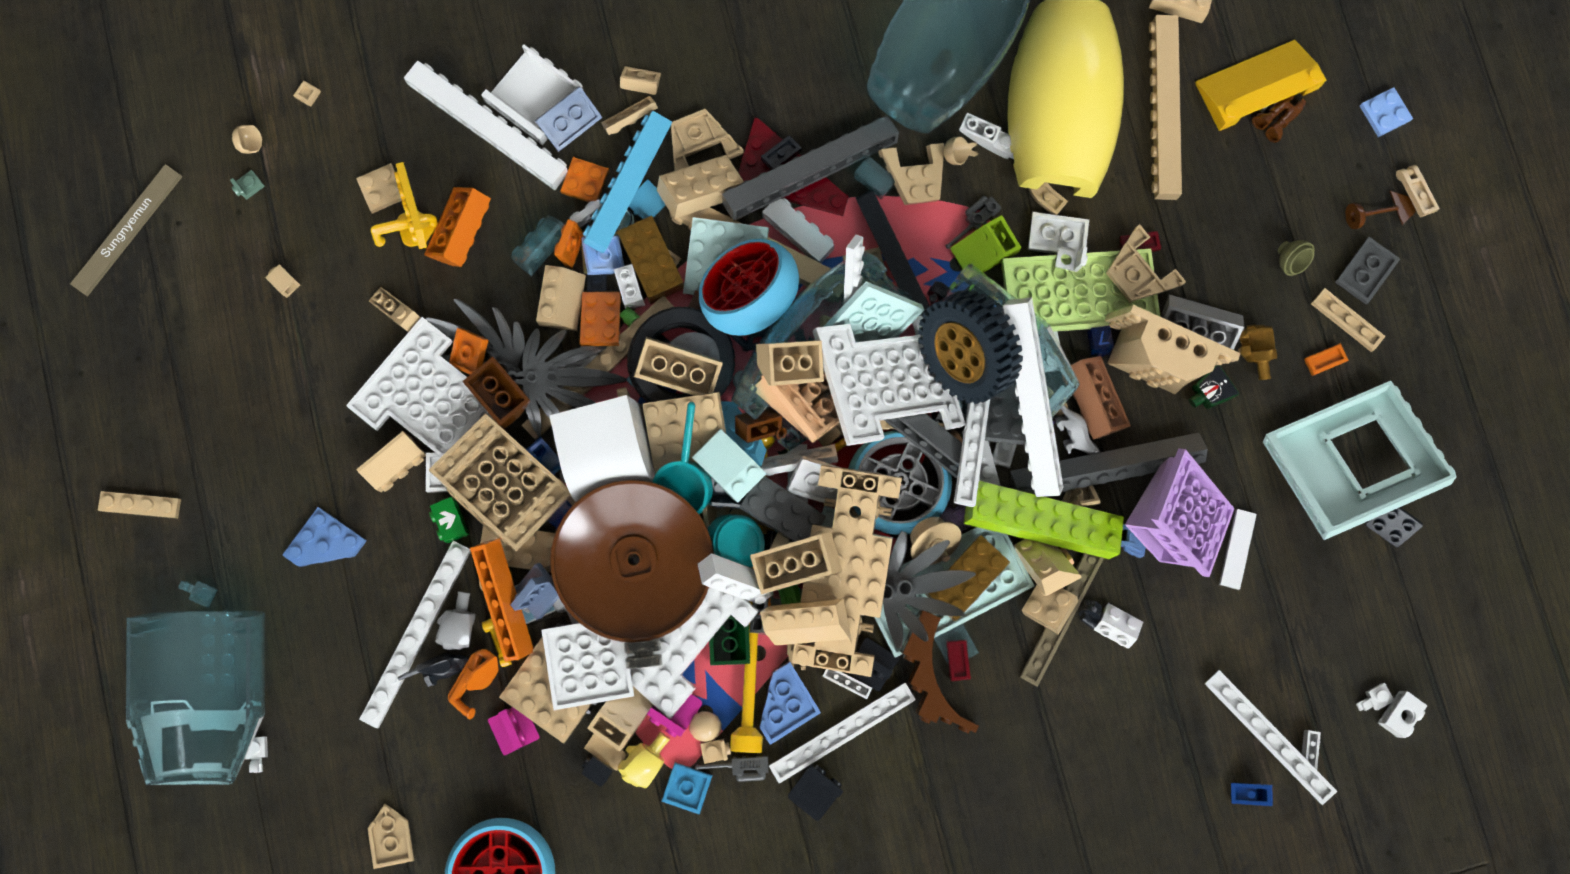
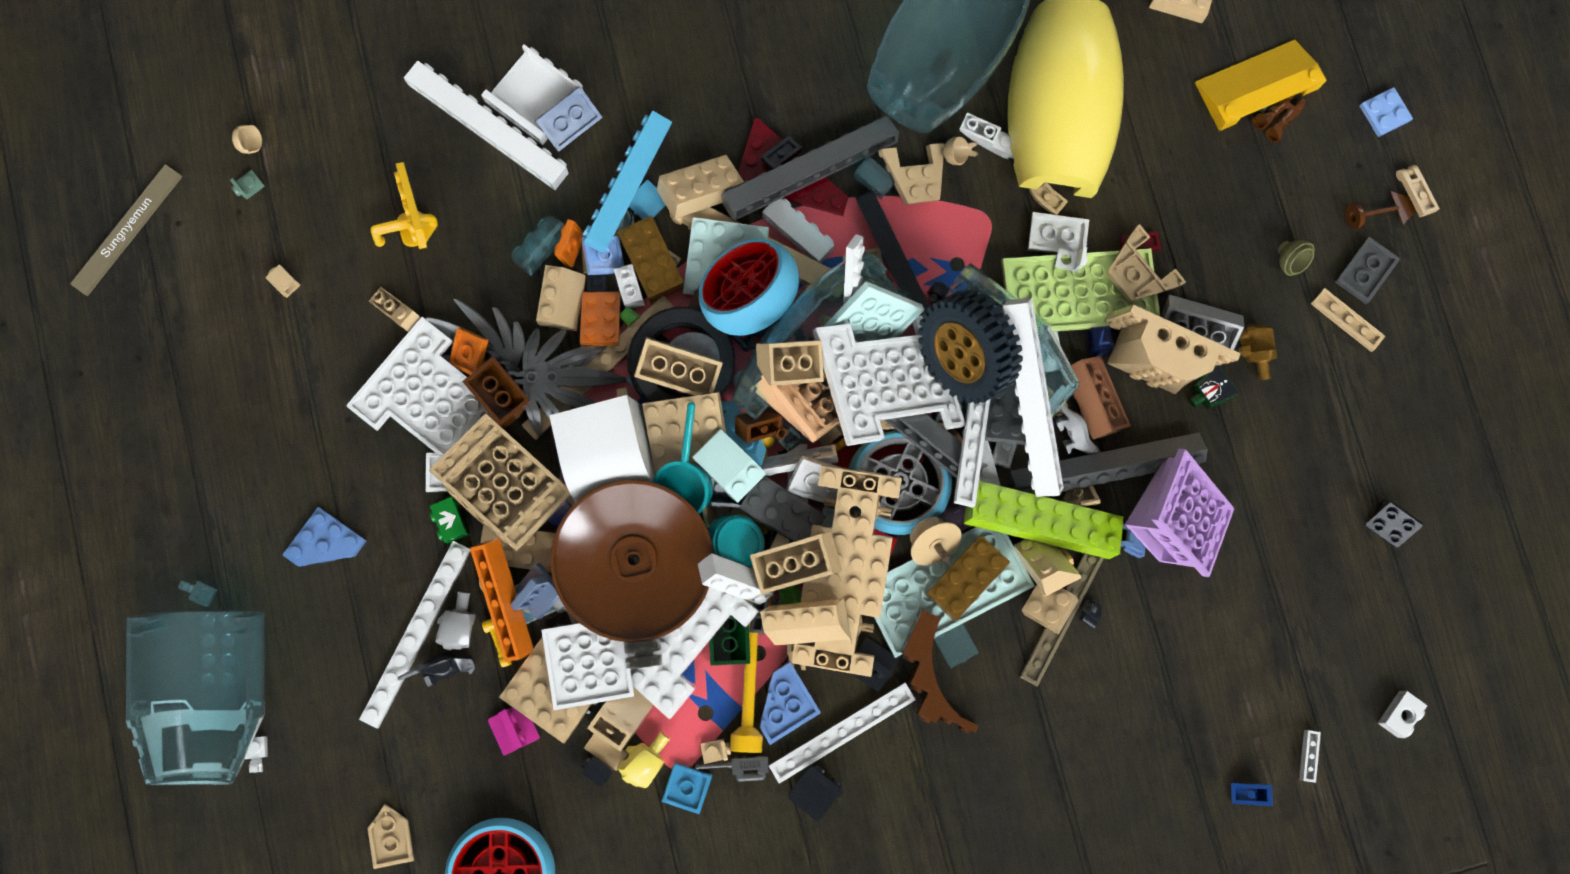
tan plate [98,491,181,519] -> none
tan tile [293,80,321,107] -> none
tan plate [356,163,401,214] -> none
tan slope [356,431,426,492] -> none
orange slope [424,187,491,267] -> none
orange piece [448,649,499,719] -> none
blue slope [526,437,561,475] -> none
orange plate [560,157,609,202] -> none
white plate [569,199,602,228] -> none
tan plate [601,96,658,135] -> none
tan slope [620,66,661,95] -> none
dark pink bracket [647,694,702,737] -> none
tan wing [671,109,744,171] -> none
tan hair [689,711,722,742] -> none
white piece [822,669,872,699] -> none
dark grey plant [883,531,976,649] -> none
dark grey piece [946,196,1002,249] -> none
dark red tile [946,640,971,681] -> none
lime slope [950,215,1021,280] -> none
white bracket [1094,603,1143,648] -> none
tan brick [1149,15,1182,200] -> none
white plate [1204,670,1337,805] -> none
white tile [1219,509,1257,590] -> none
light aqua panel [1263,381,1457,540] -> none
orange tile [1304,343,1349,376] -> none
white plate [1356,683,1395,711] -> none

